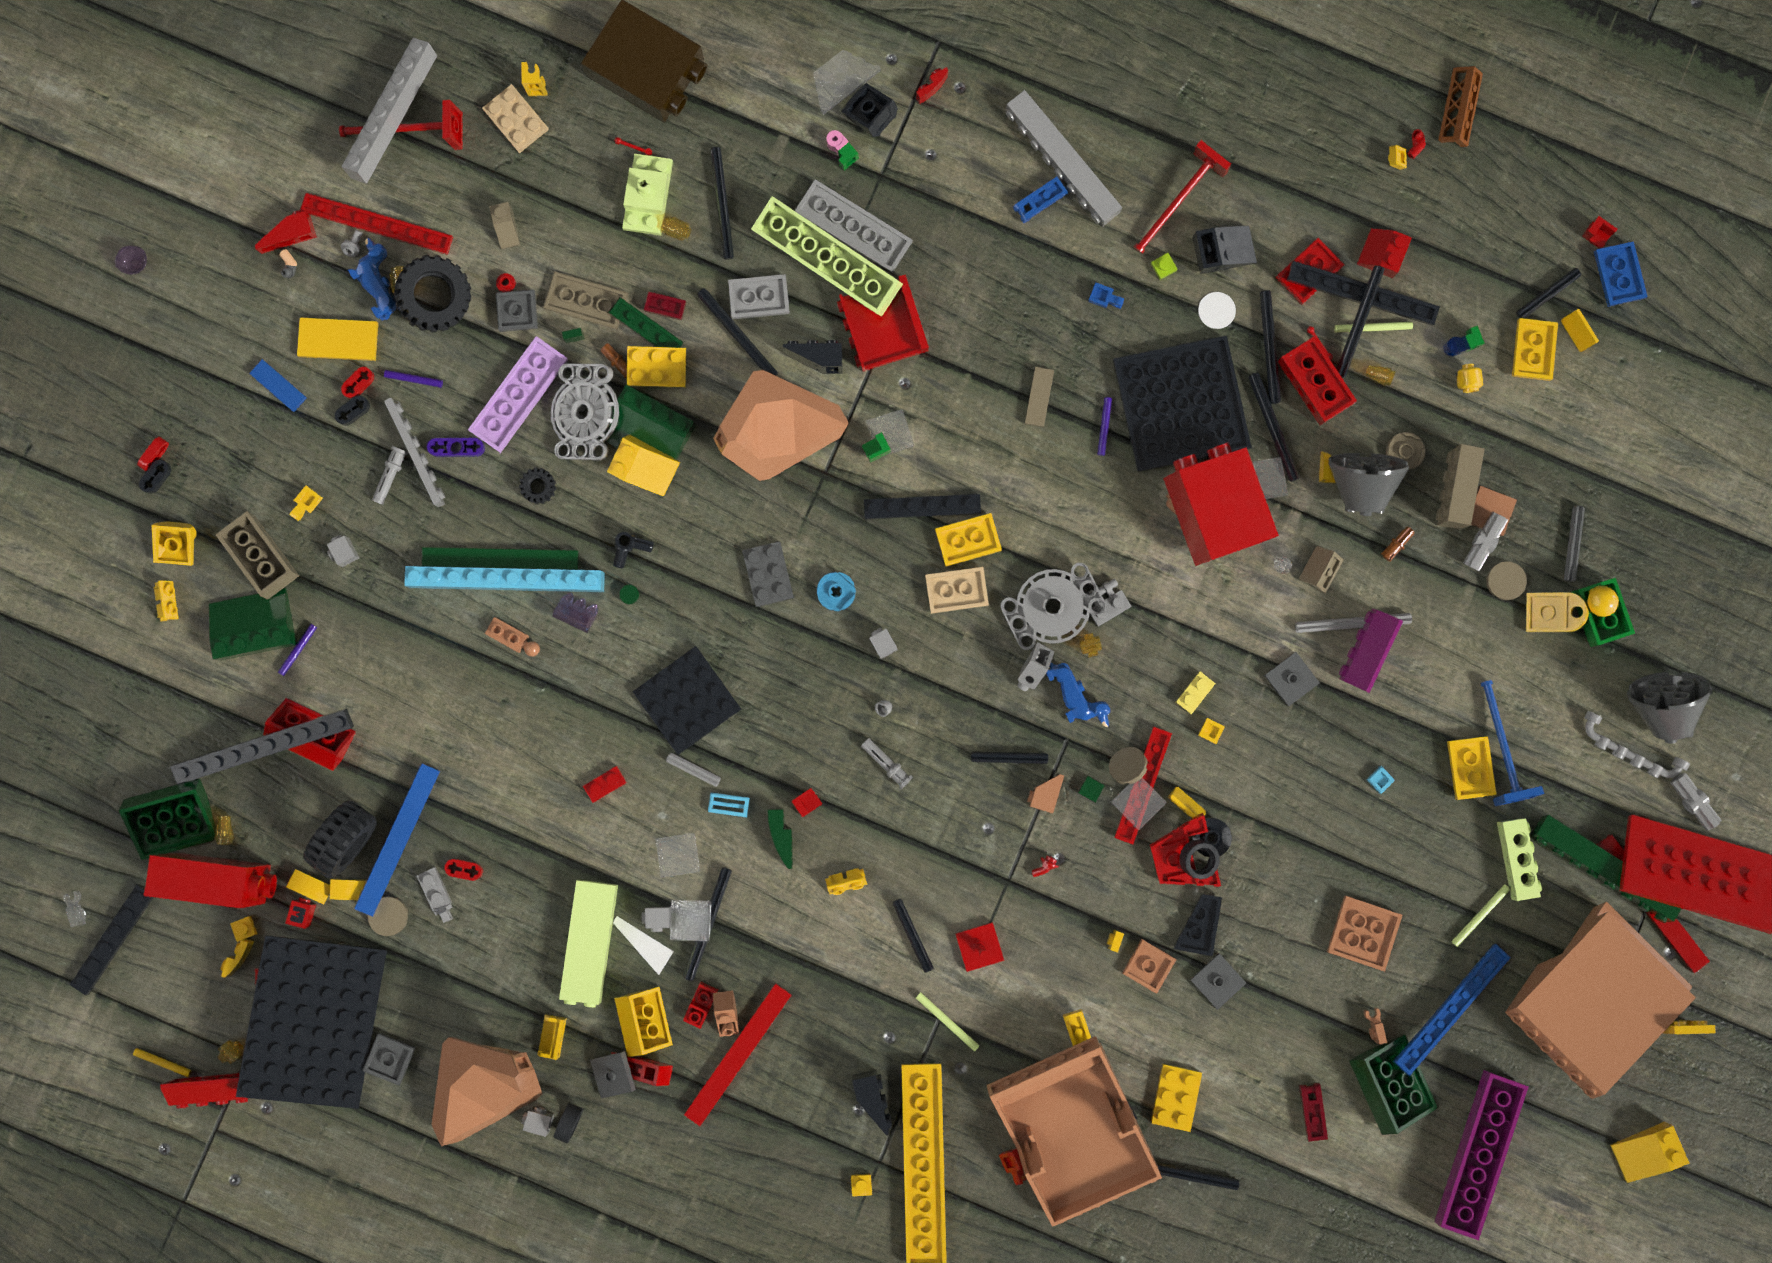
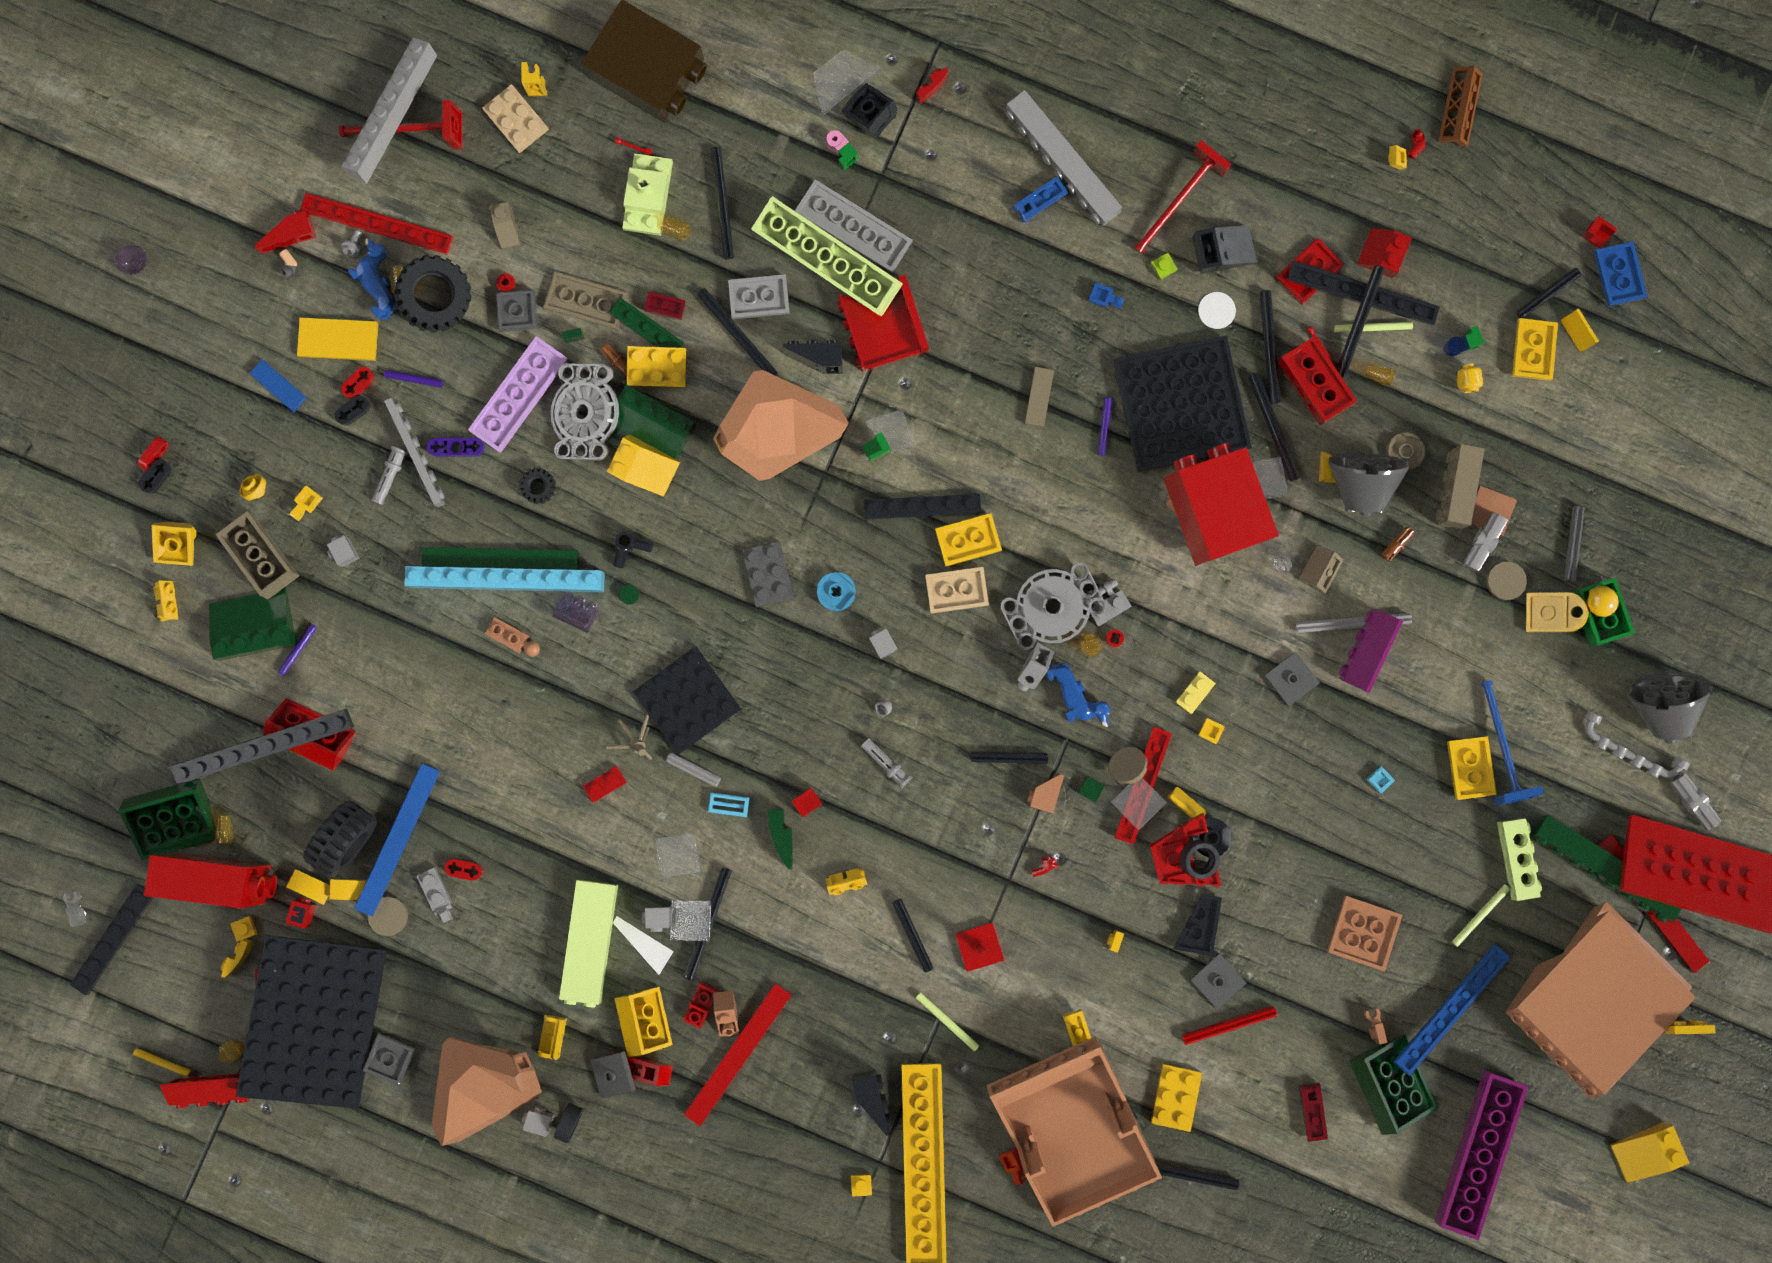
nougat tile [1122,939,1176,994] -> none
none -> yellow plate [239,474,266,501]
none -> dark tan plant [605,715,652,760]
none -> red bush [1106,630,1124,647]
none -> red axle [1182,1006,1277,1045]

